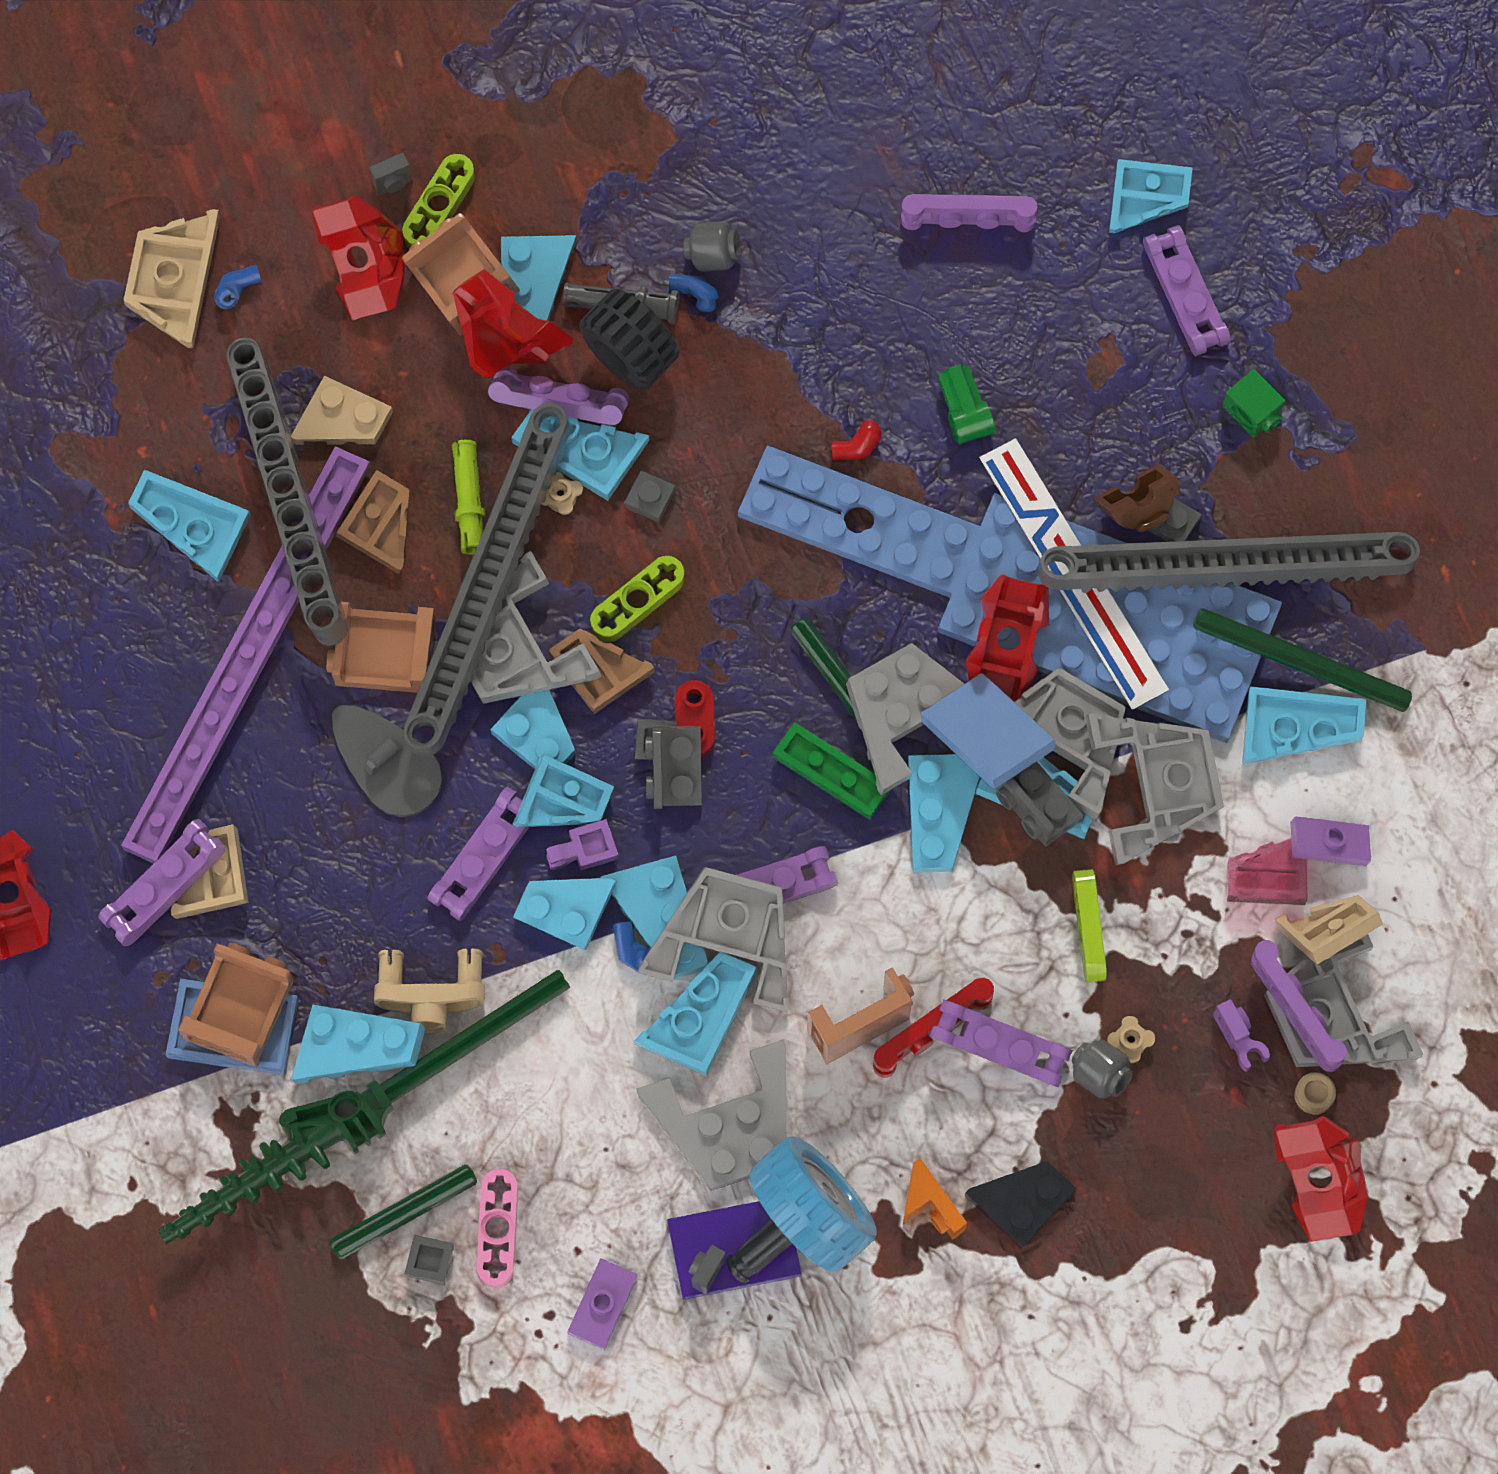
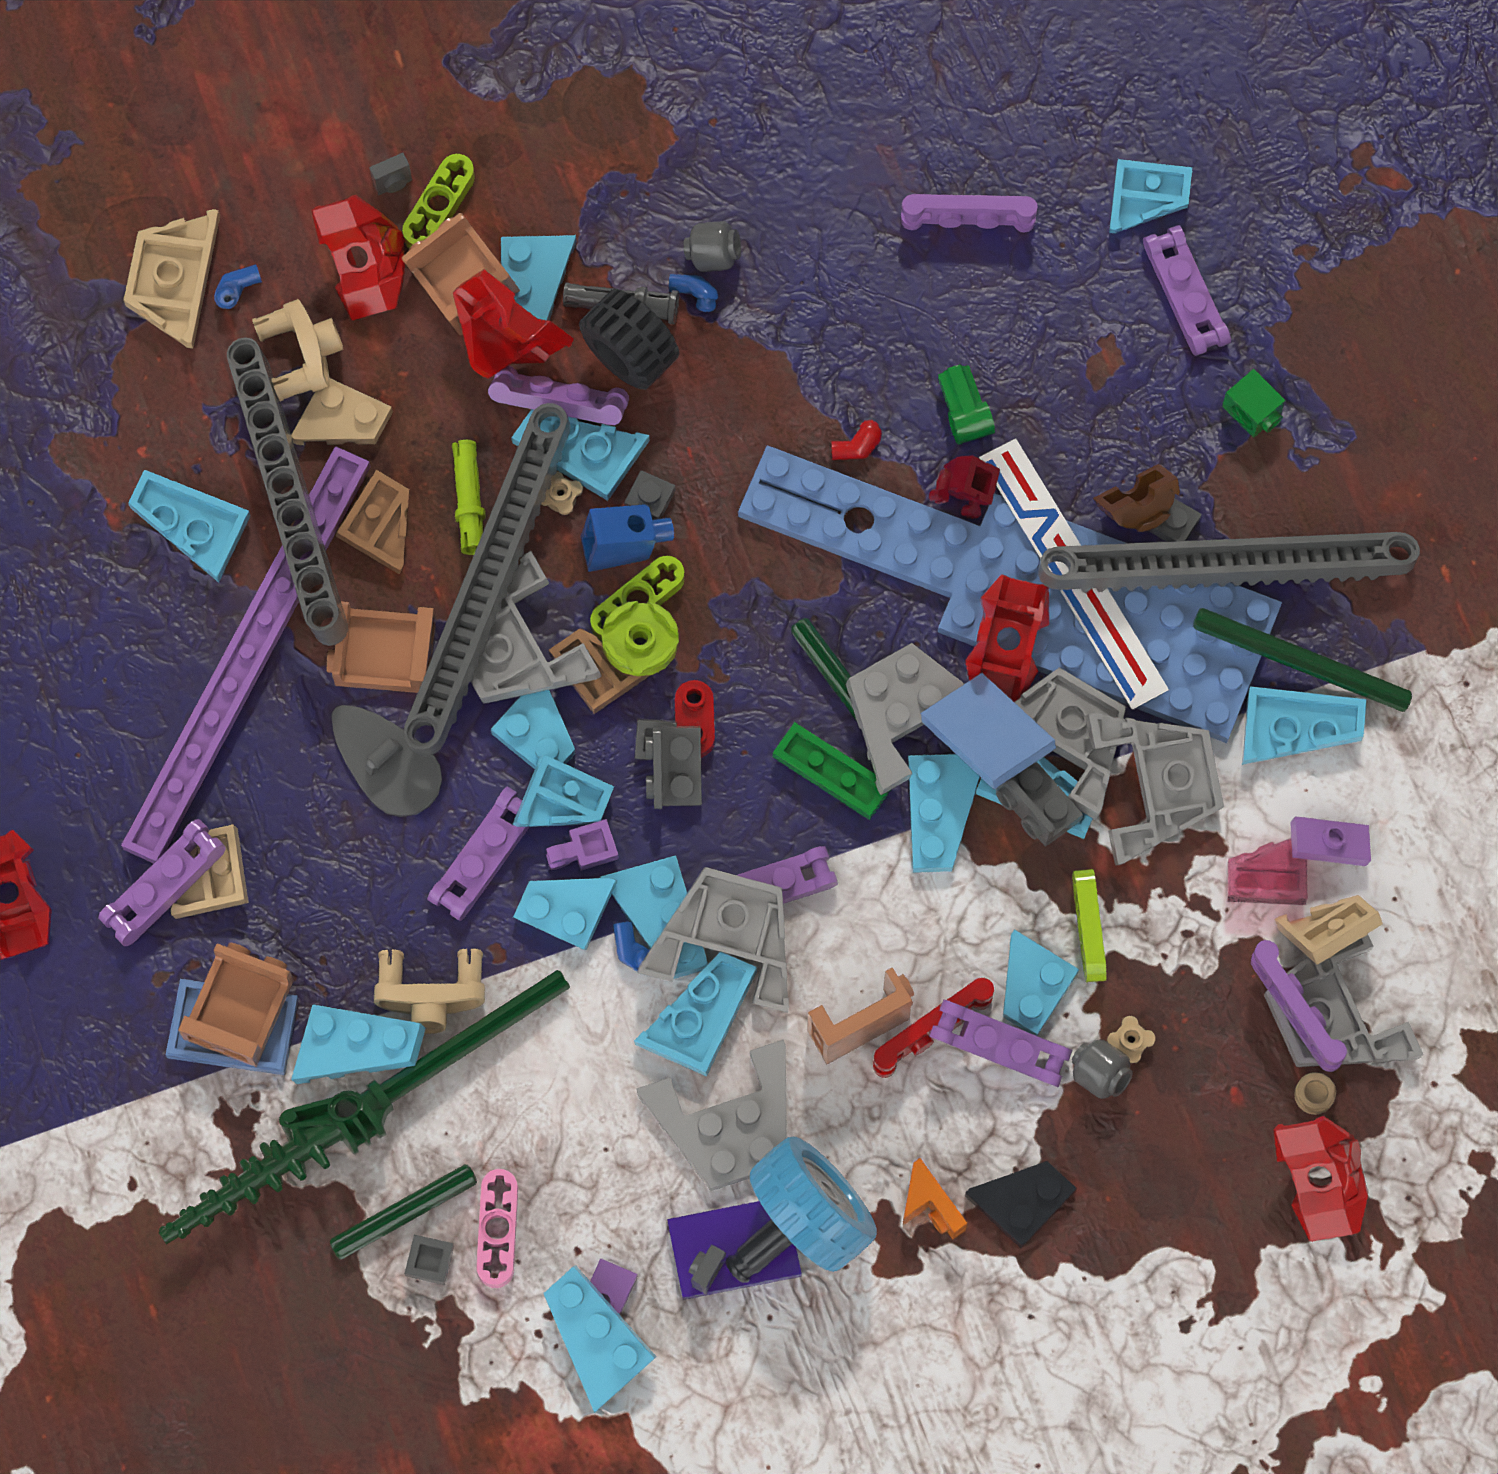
medium lavender plate [1213,999,1270,1072] -> none
none -> tan connector [252,299,344,402]
none -> medium azure wing [543,1265,656,1413]
none -> blue torso [580,505,674,572]
none -> lime plate [601,601,679,676]
none -> dark red piece [929,455,1000,519]
none -> medium azure wing [1003,929,1079,1036]

